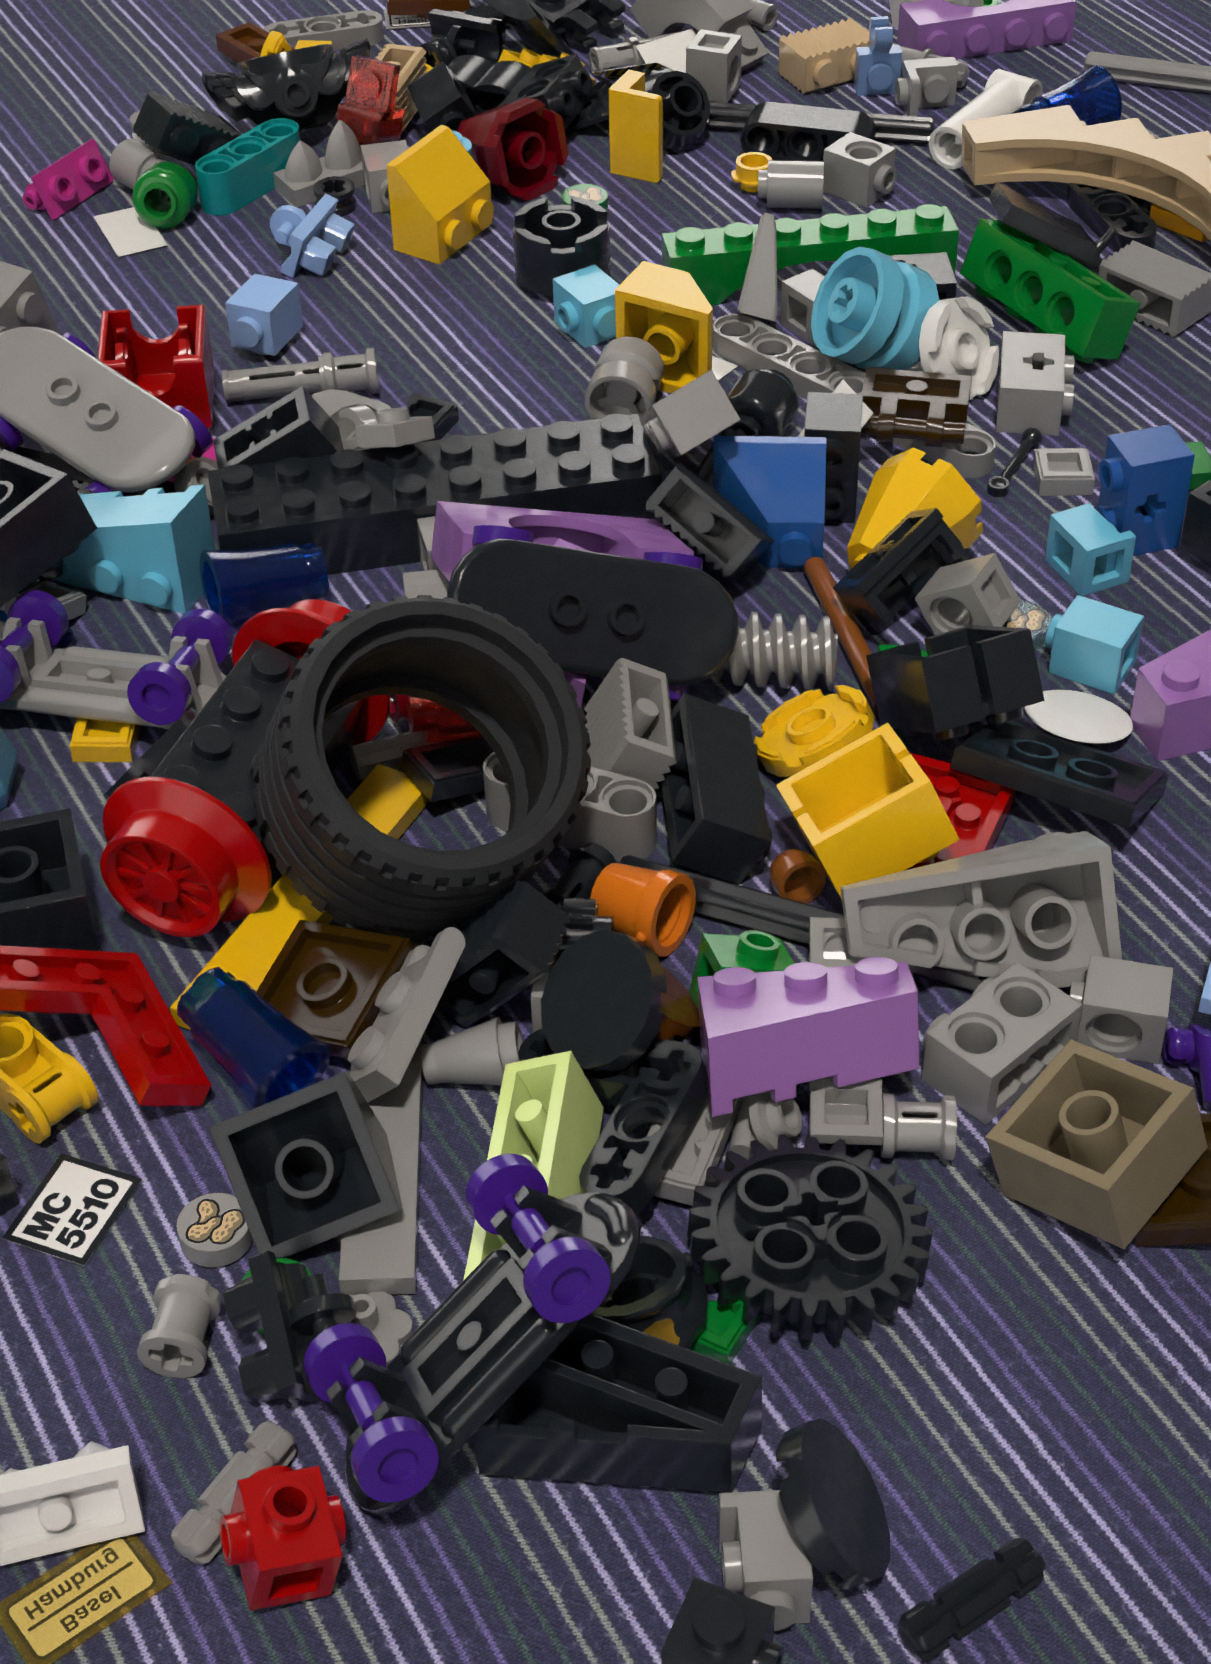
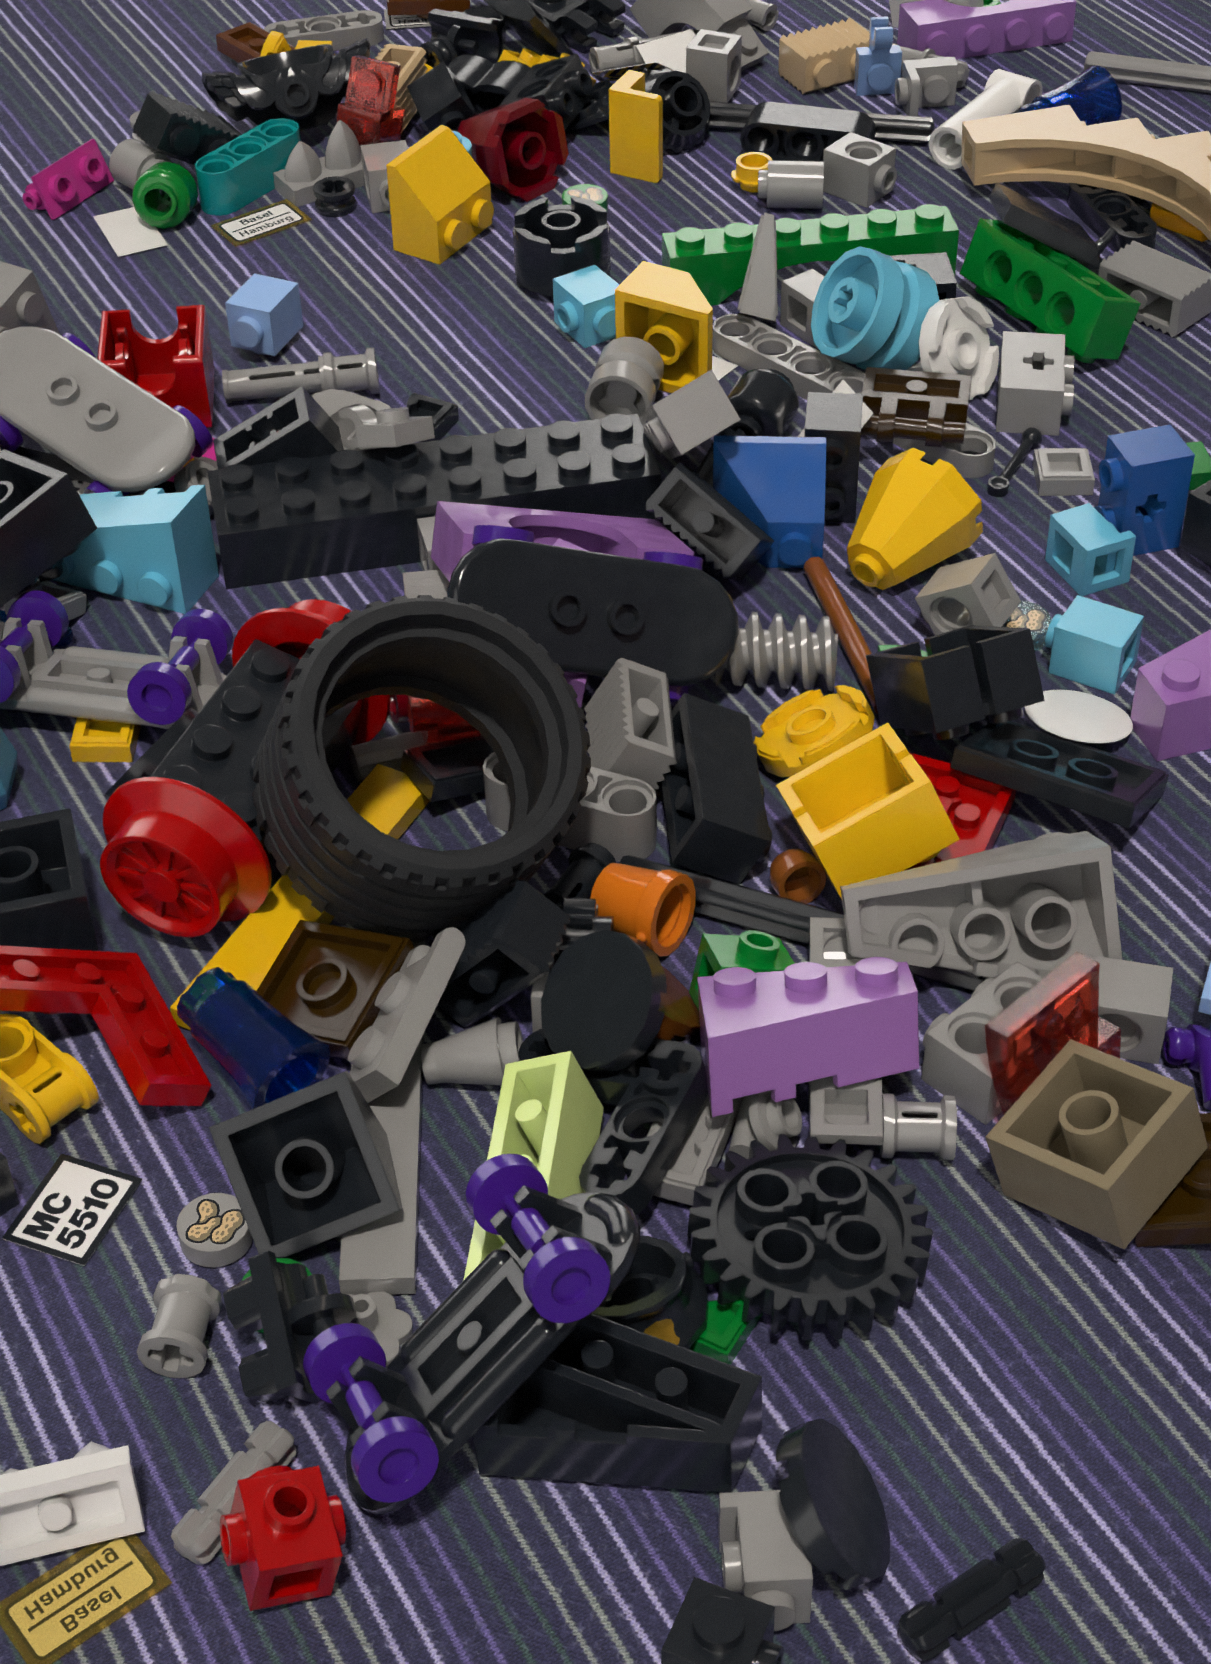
clear blue plant [200,543,329,625] -> none
light blue hips [270,193,355,278] -> none
black hinge [833,508,965,635] -> none
none -> sticker [211,199,312,247]
none -> clear red slope [985,951,1121,1115]

